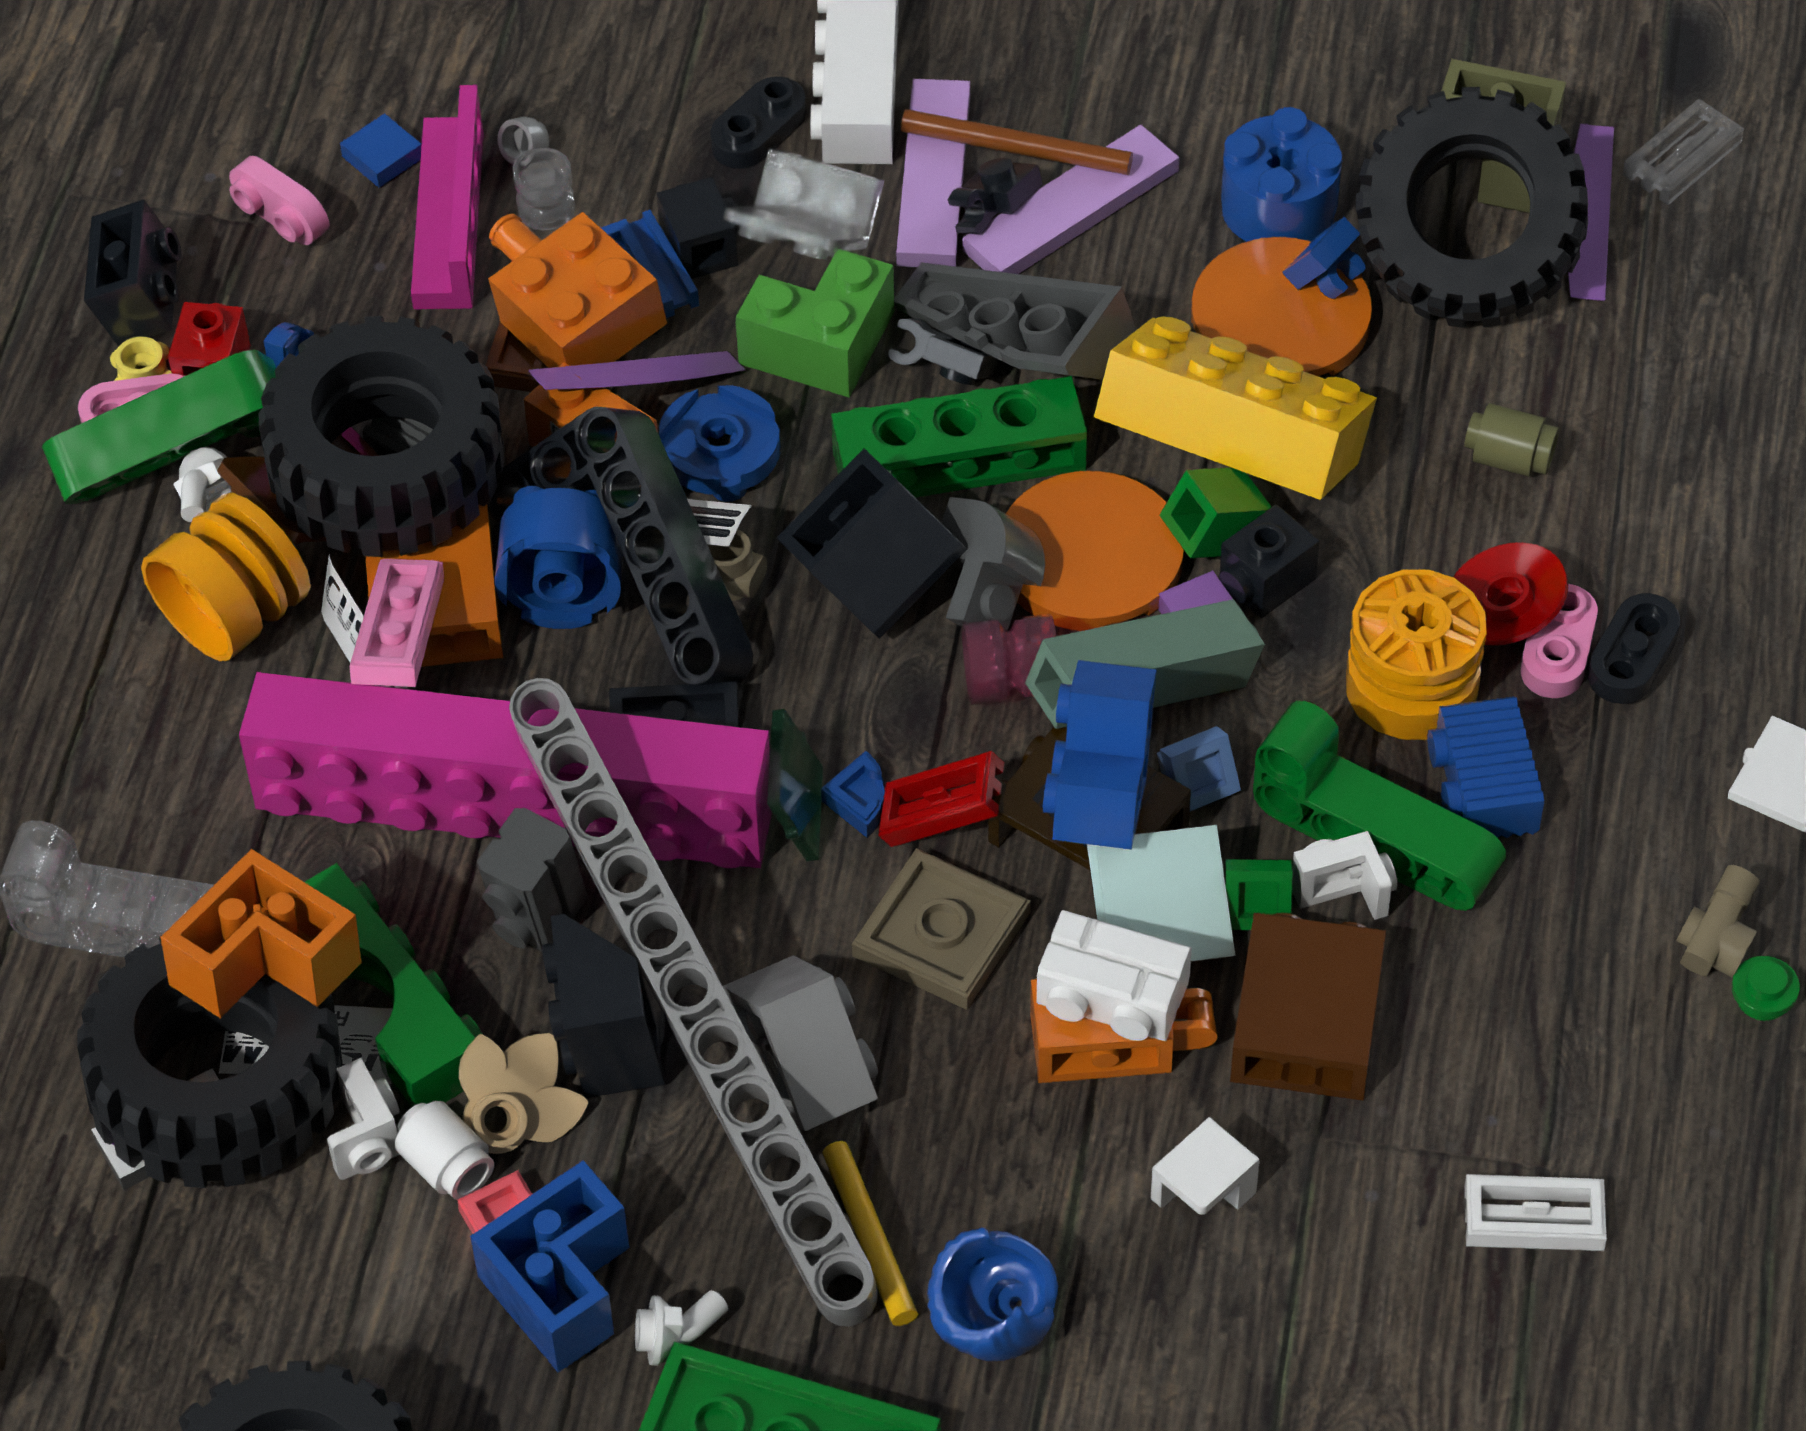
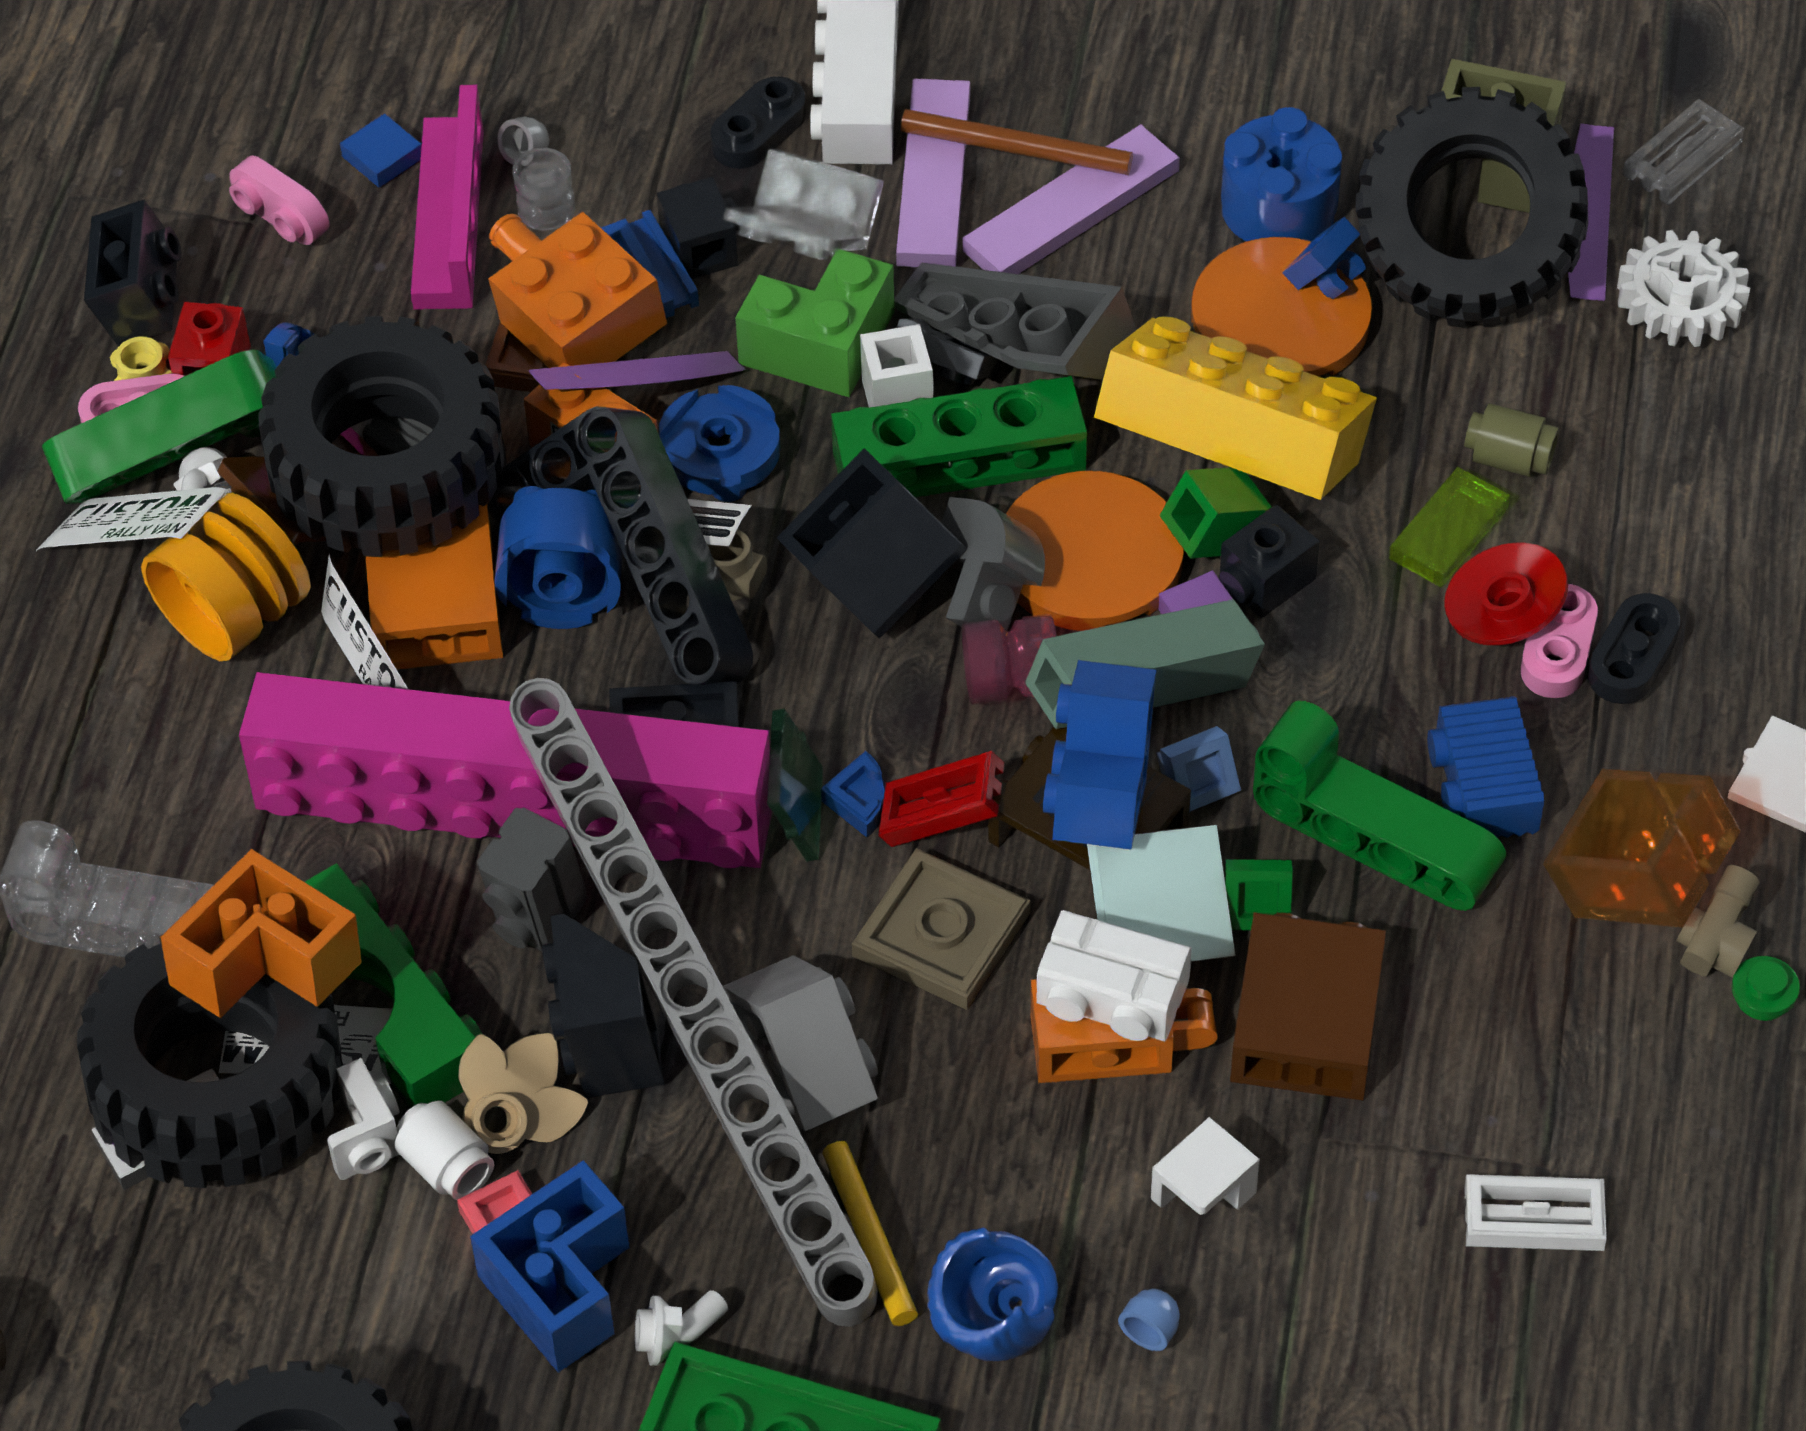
bright pink tile [350,558,444,687] -> none
black plate [948,158,1043,234] -> none
white bracket [1292,831,1397,920] -> none
light orange wheel [1346,570,1487,740] -> none
none -> white sticker [36,487,227,551]
none -> white brick [860,324,933,408]
none -> medium blue hinge [1118,1288,1180,1351]
none -> clear neon green tile [1389,467,1510,588]
none -> clear orange piece [1543,769,1741,928]
none -> white gear [1617,230,1750,347]

